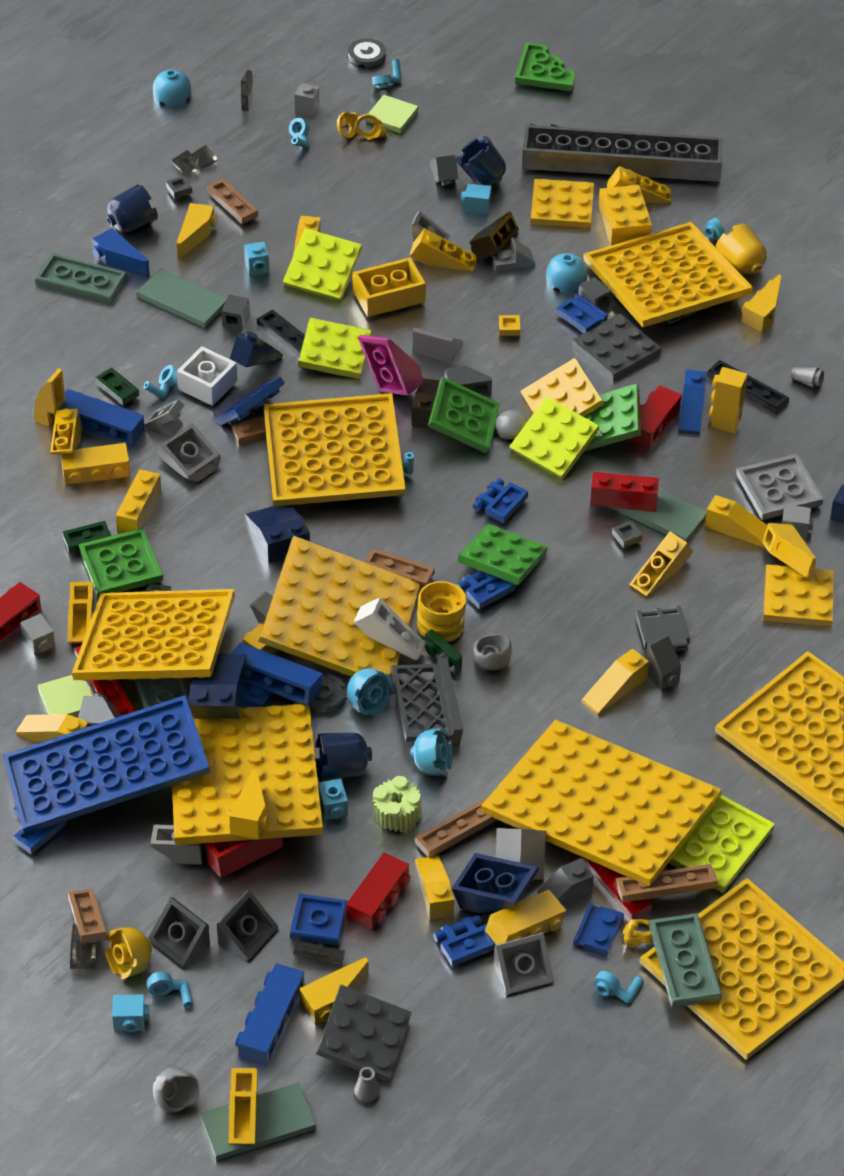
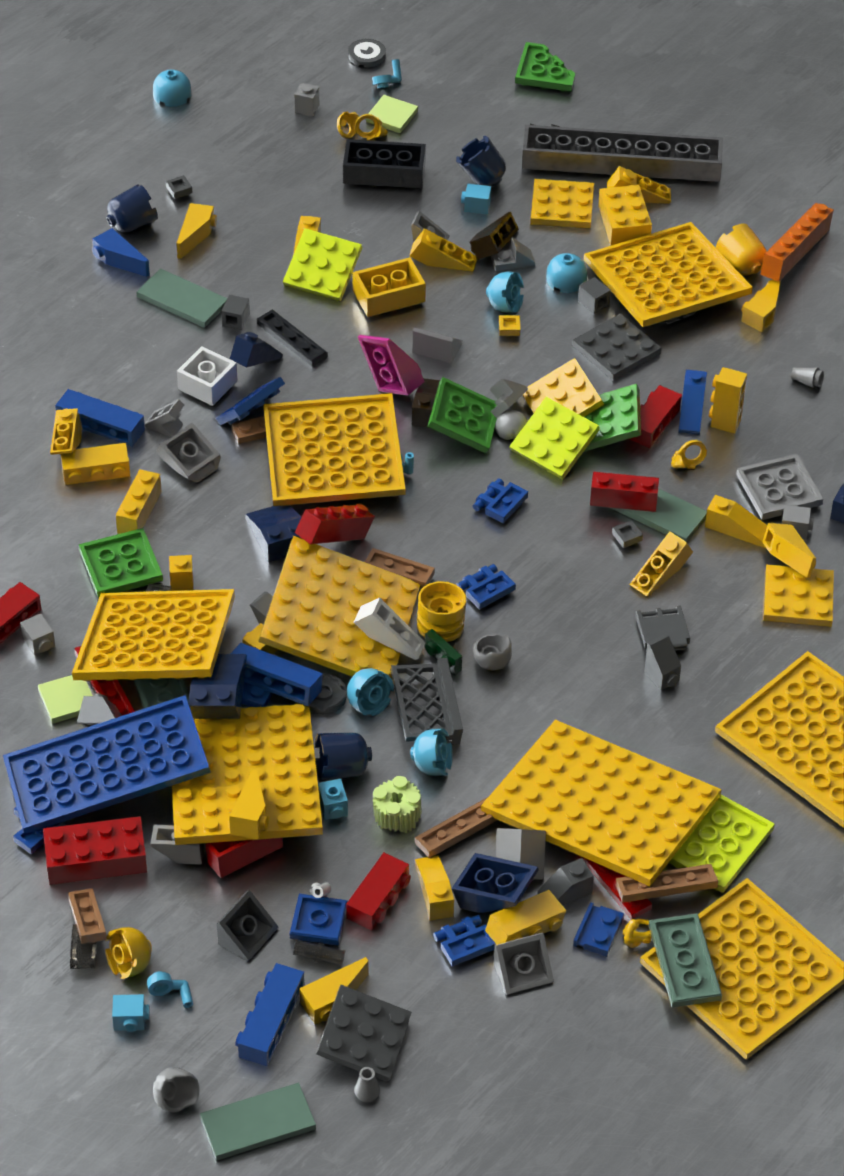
yellow slope [16,714,89,743] -> none
yellow slope [34,368,66,427] -> none
sand green tile [35,253,128,304] -> none
dark green plate [62,521,111,553] -> none
yellow slope [68,582,94,644] -> none
dark green plate [95,367,139,405] -> none
medium azure plate [143,365,178,399] -> none
dark grey slope [148,897,210,967] -> none
clear smoke slope [171,145,218,174] -> none
medium nougat plate [207,178,258,224] -> none
yellow slope [228,1068,258,1145] -> none
clear smoke slope [241,70,254,112] -> none
medium azure brick [244,242,269,277] -> none
medium azure plate [289,118,310,149] -> none
neon yellow plate [298,318,371,379] -> none
dark grey slope [430,155,459,186] -> none
dark grey slope [444,366,492,396] -> none
bright green plate [458,524,547,585] -> none
blue plate [556,294,607,333] -> none
yellow slope [582,648,649,715] -> none
medium azure plate [593,971,644,1003] -> none
medium azure plate [705,218,725,240] -> none
black tile [707,360,789,414] -> none
none -> red brick [43,816,147,885]
none -> yellow brick [169,555,194,591]
none -> red brick [295,504,375,544]
none -> white arm [309,882,331,898]
none -> black brick [343,139,426,188]
none -> medium azure cylinder [486,272,524,313]
none -> light grey slope [490,379,528,418]
none -> yellow piece [671,440,707,469]
none -> orange brick [760,203,834,282]

